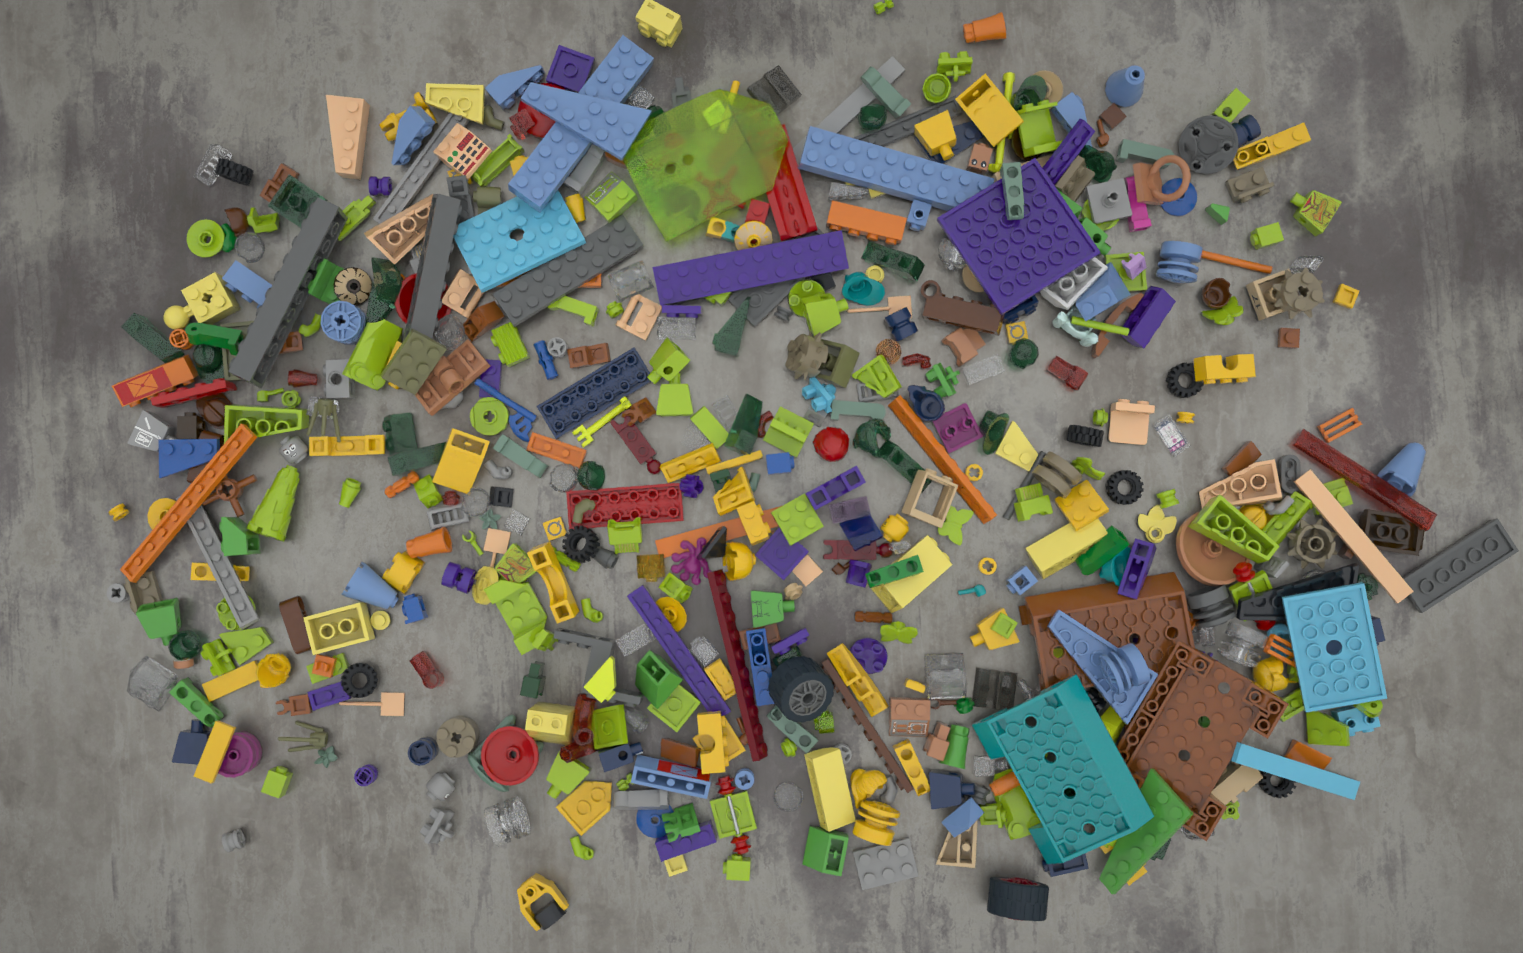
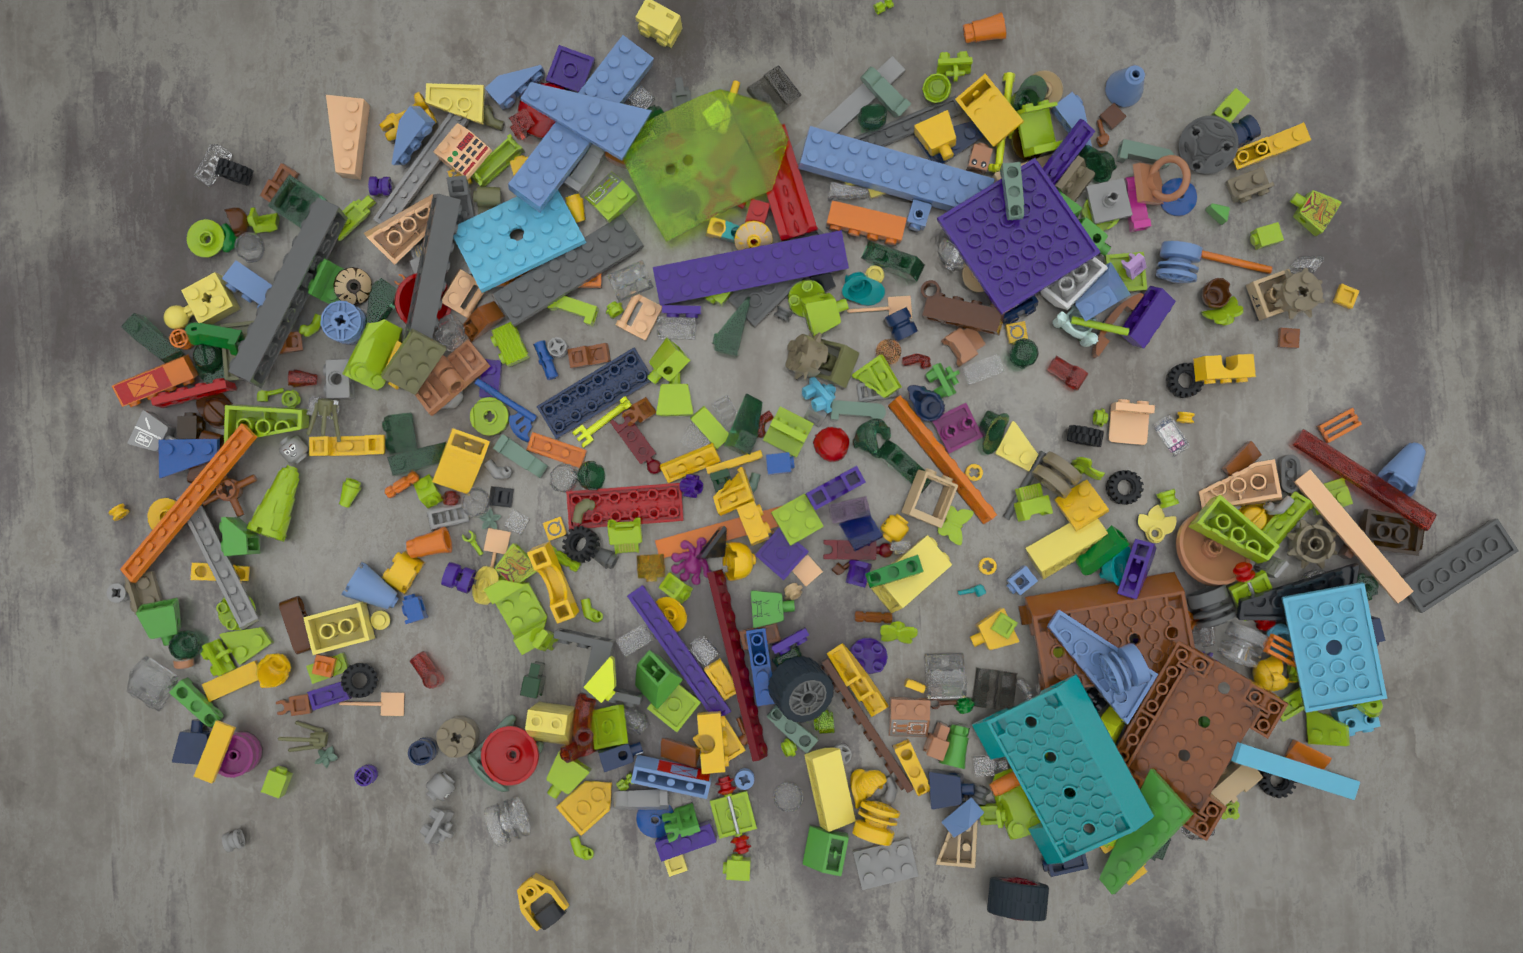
clear green slope [371,257,402,302] -> none

